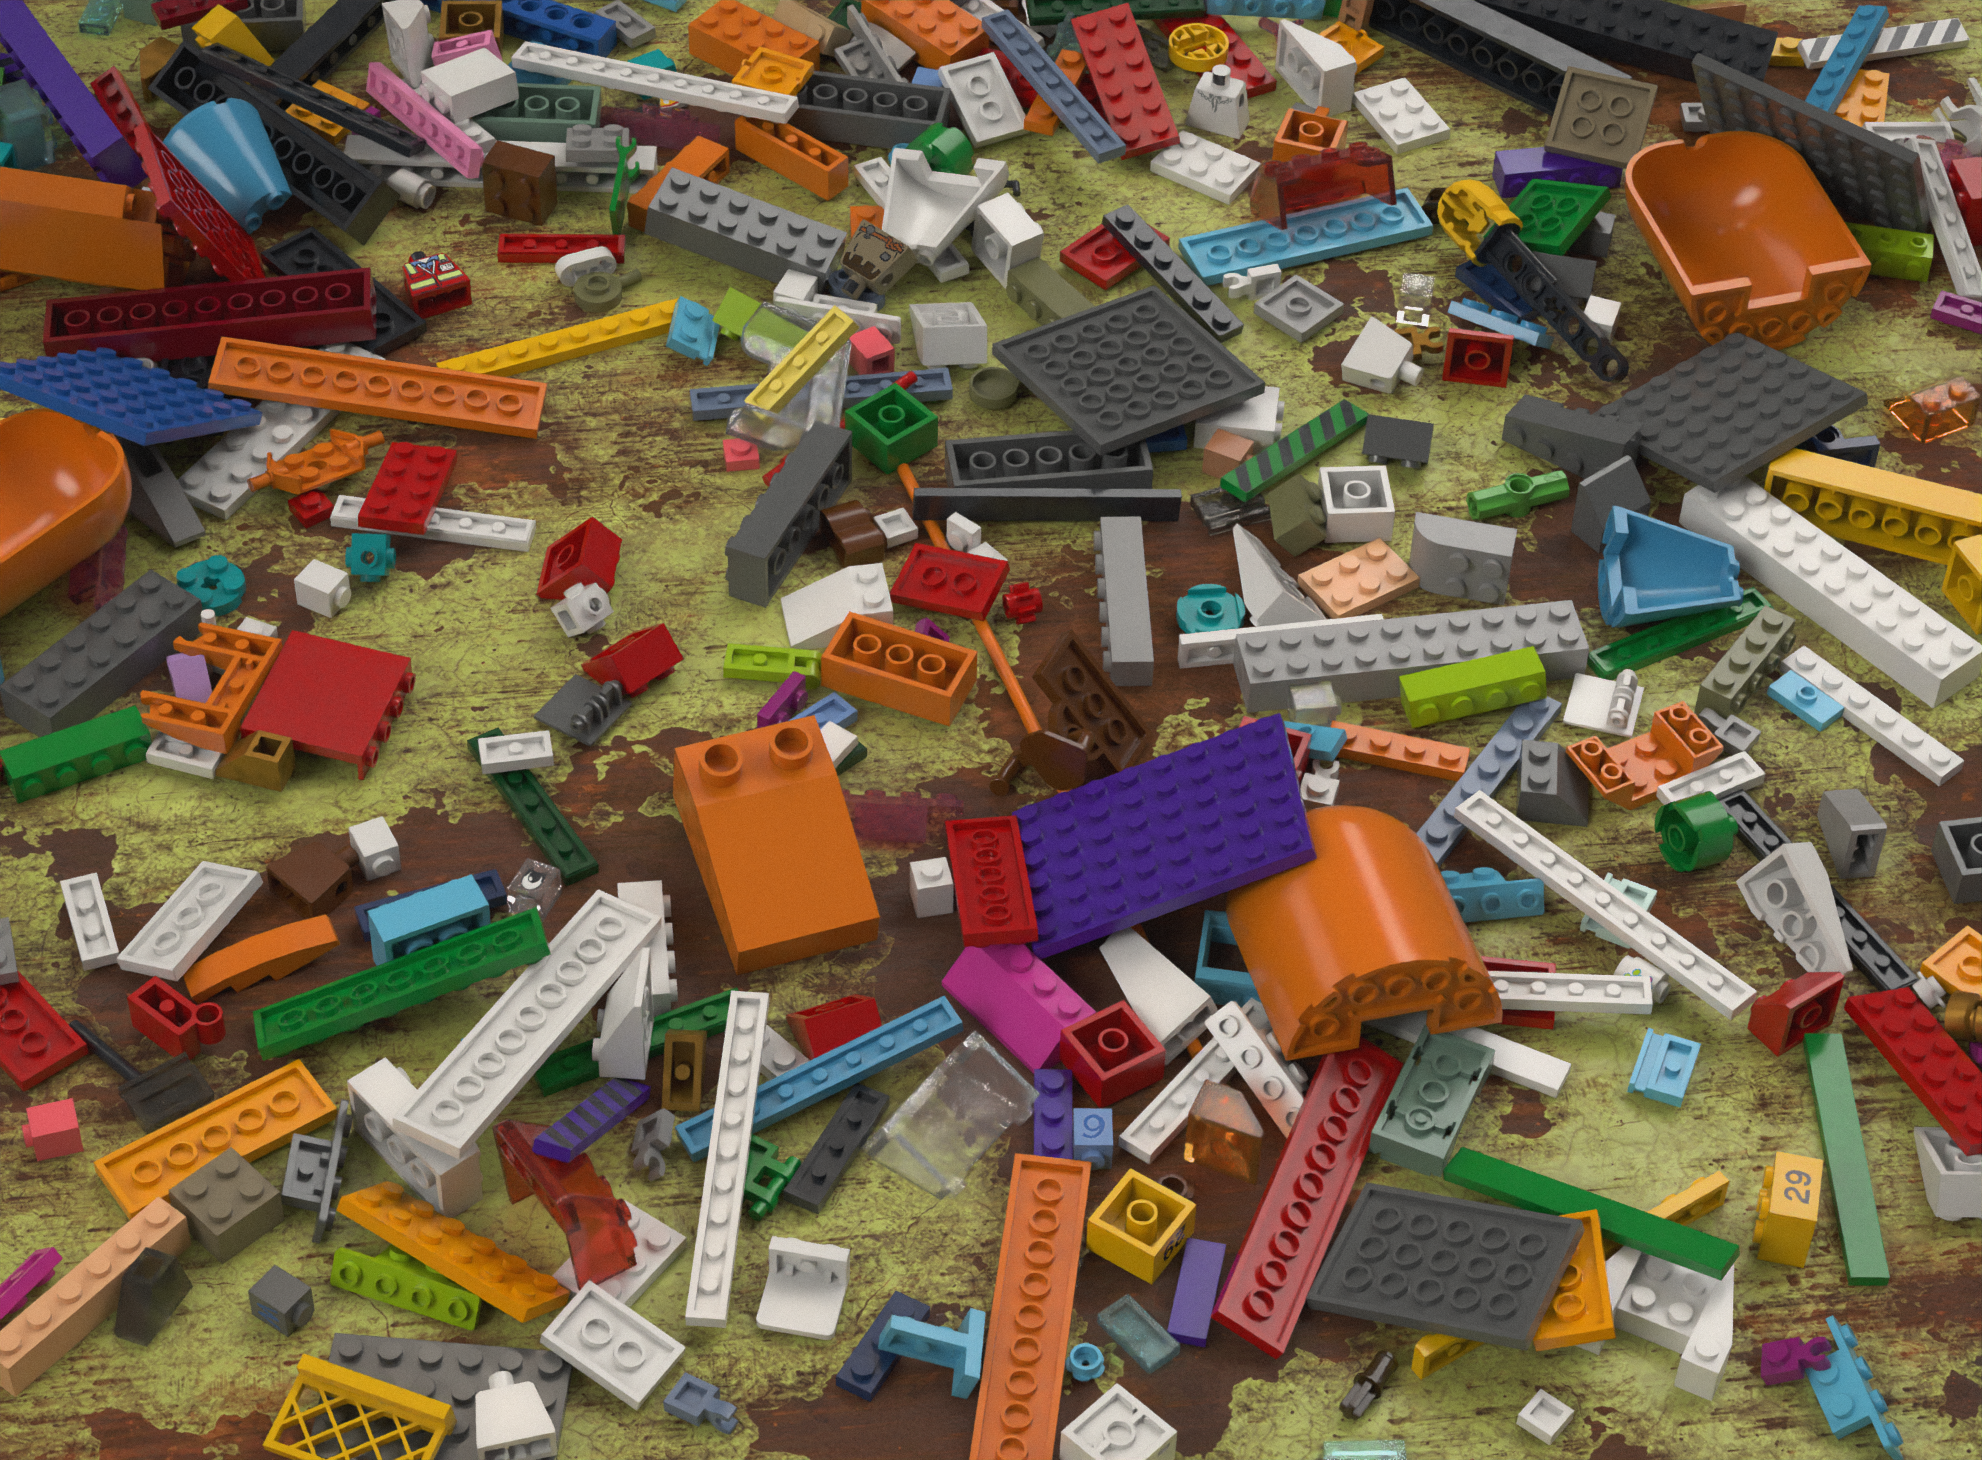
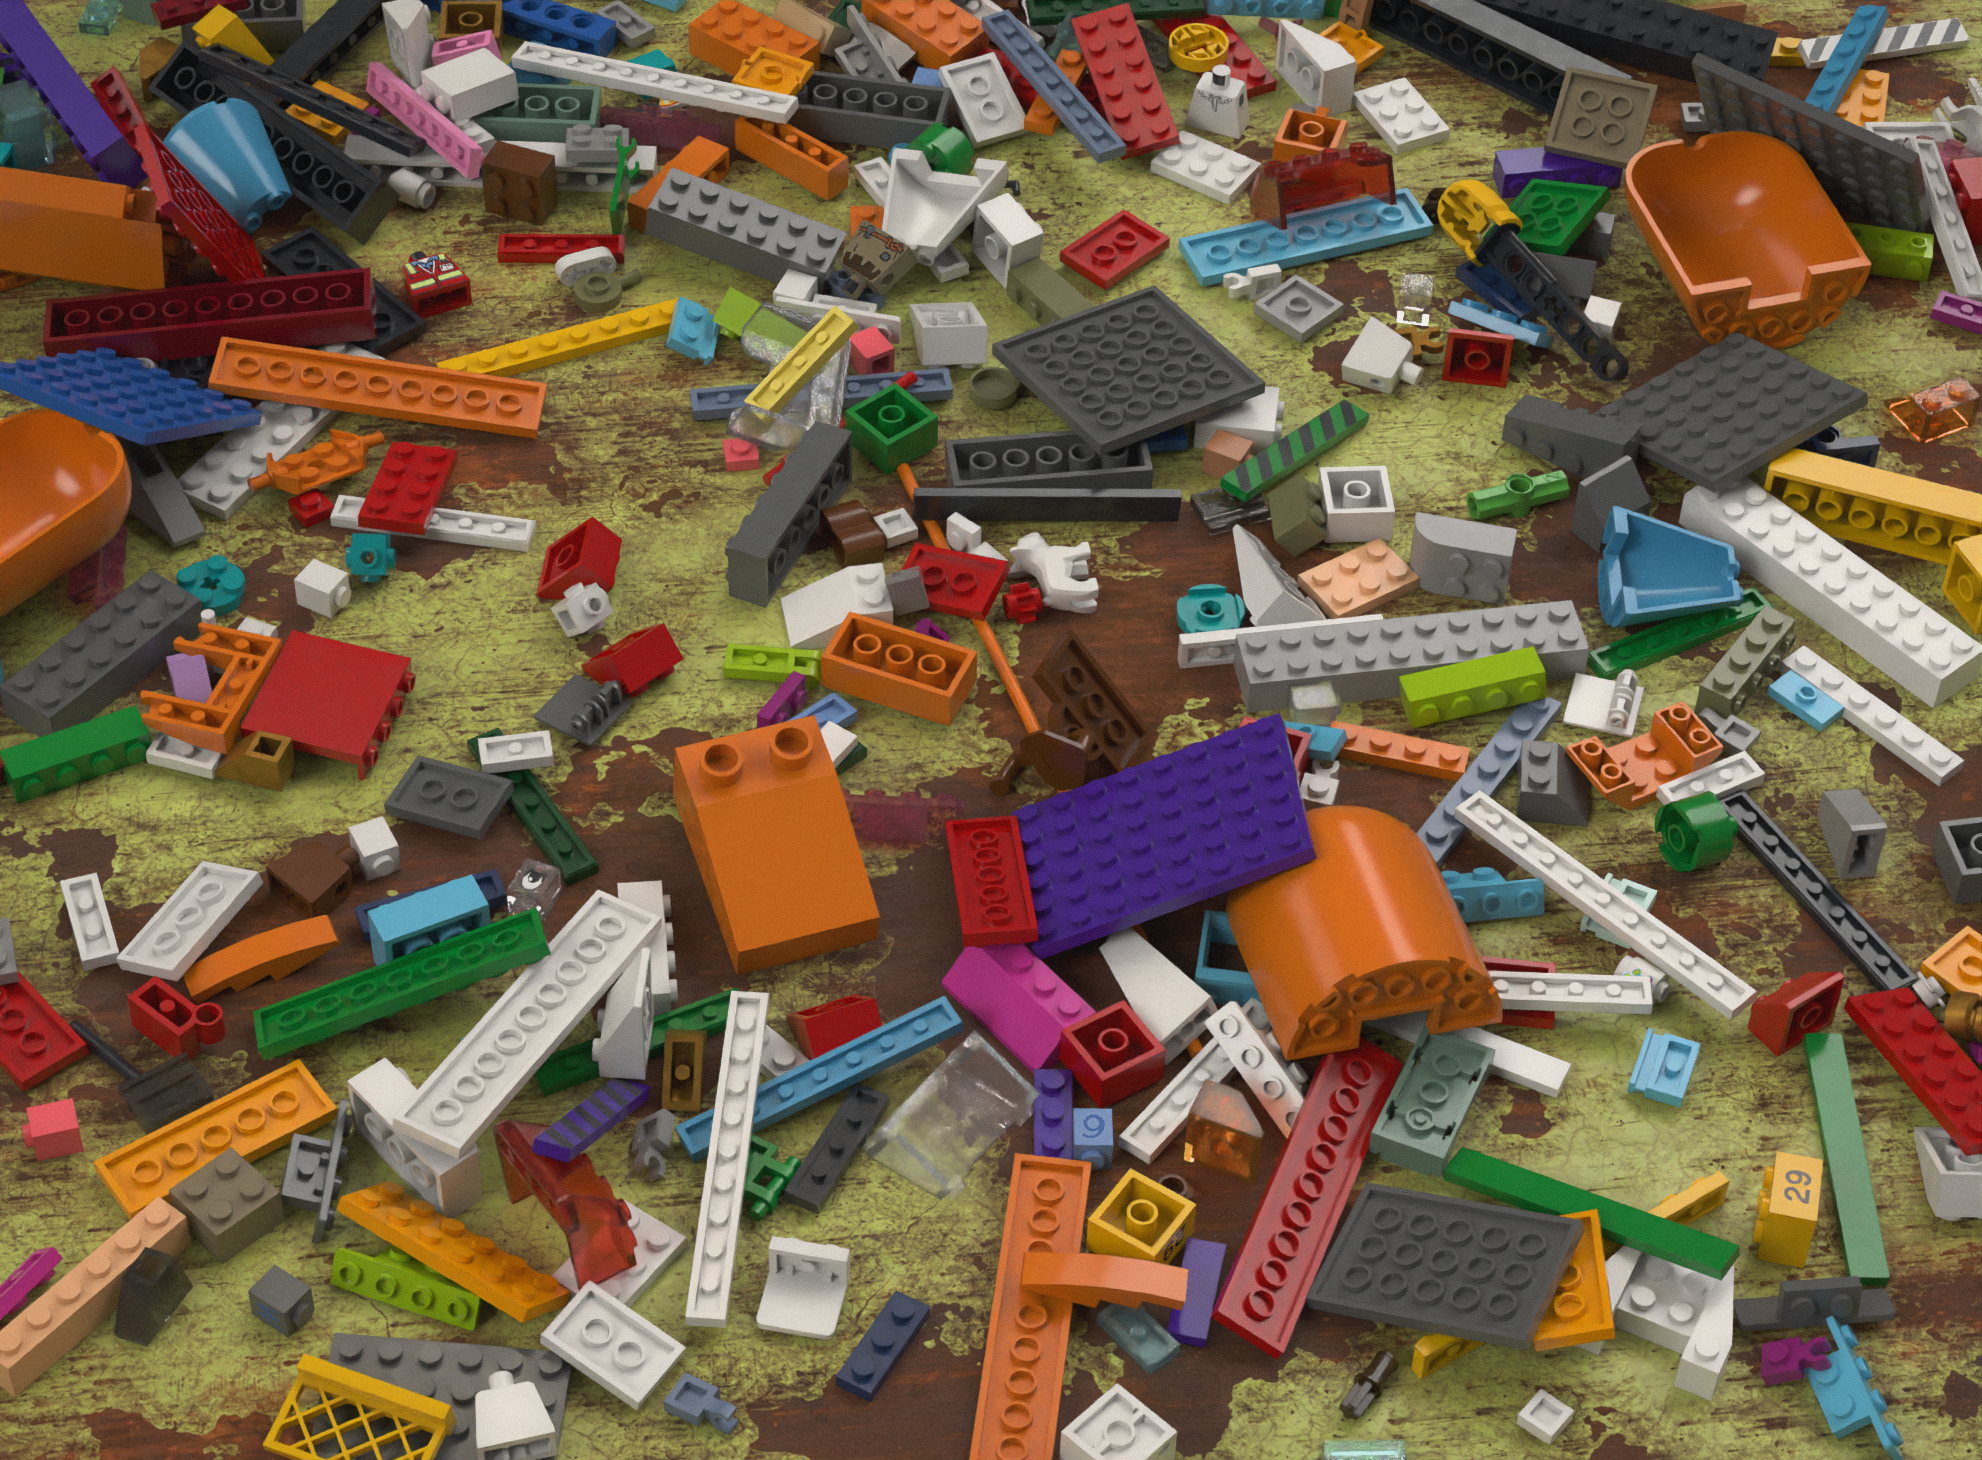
medium azure bracket [878,1308,986,1399] -> none
white brick [909,857,954,918] -> none
medium azure plate [1065,1343,1105,1381] -> none
light grey brick [1093,517,1154,686] -> none
plate [1102,204,1244,343] -> none
dark grey slope [1362,414,1434,469] -> none
white wedge [1736,842,1853,976] -> none
none -> dark grey plate [384,755,514,840]
none -> light grey slope [884,566,930,616]
none -> white animal [1008,532,1099,613]
none -> orange slope [1019,1252,1188,1310]
none -> dark grey bracket [1733,1276,1895,1331]

